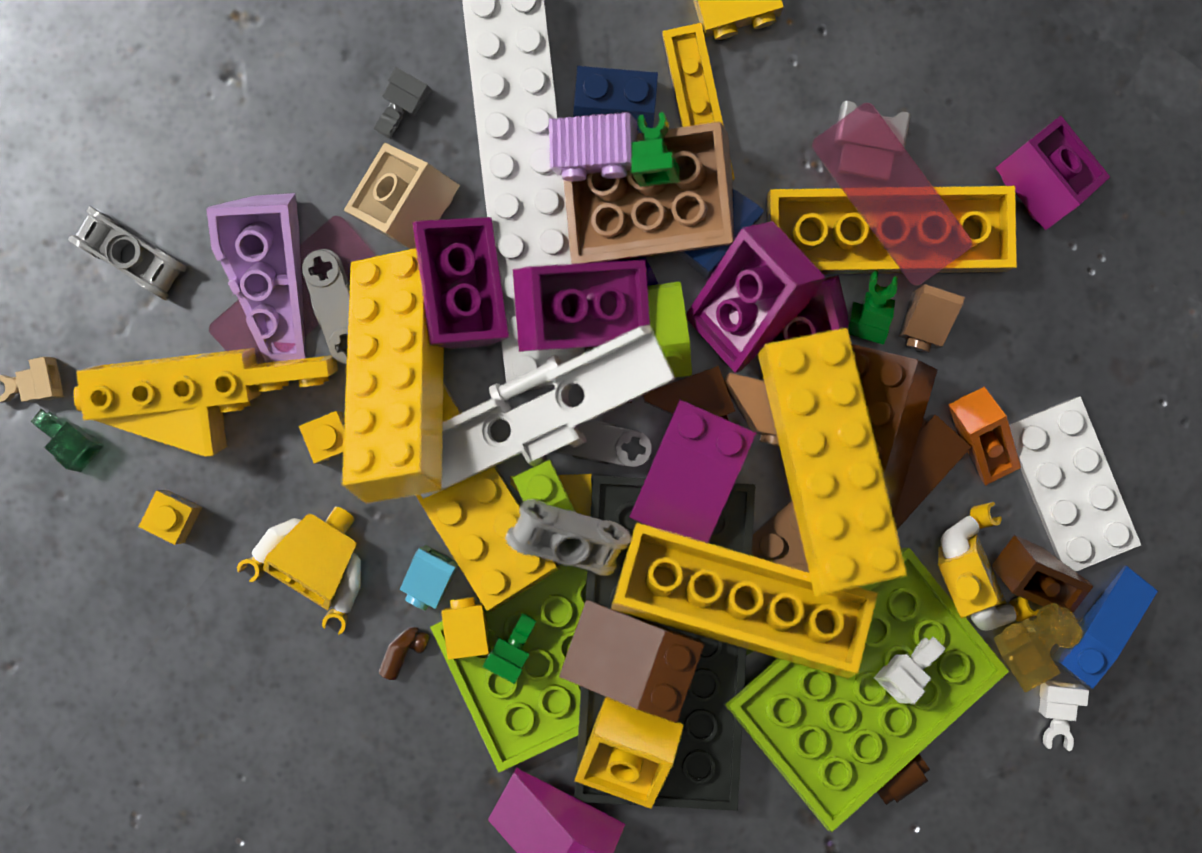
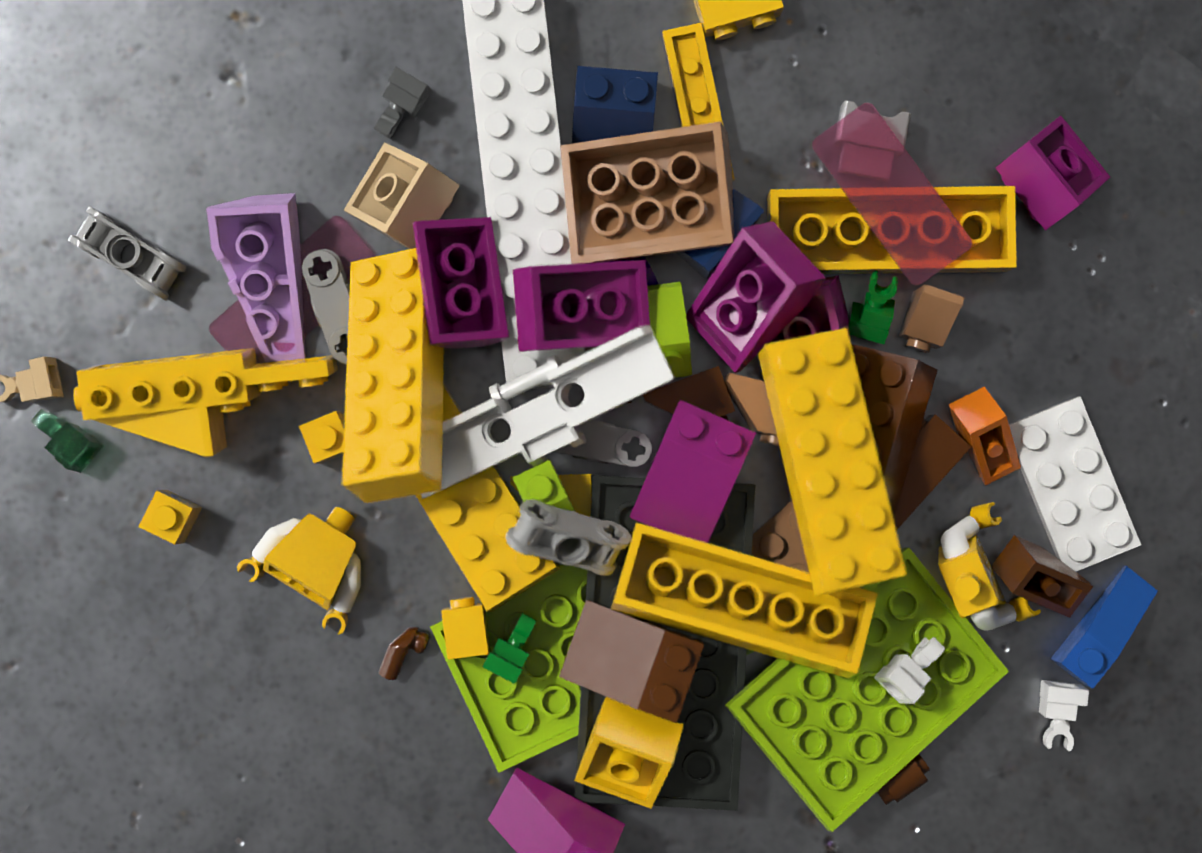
medium azure slope [399,545,459,611] -> none
lavender brick [549,113,638,181] -> none
green piece [631,112,680,187] -> none
clear yellow brick [994,603,1082,693] -> none

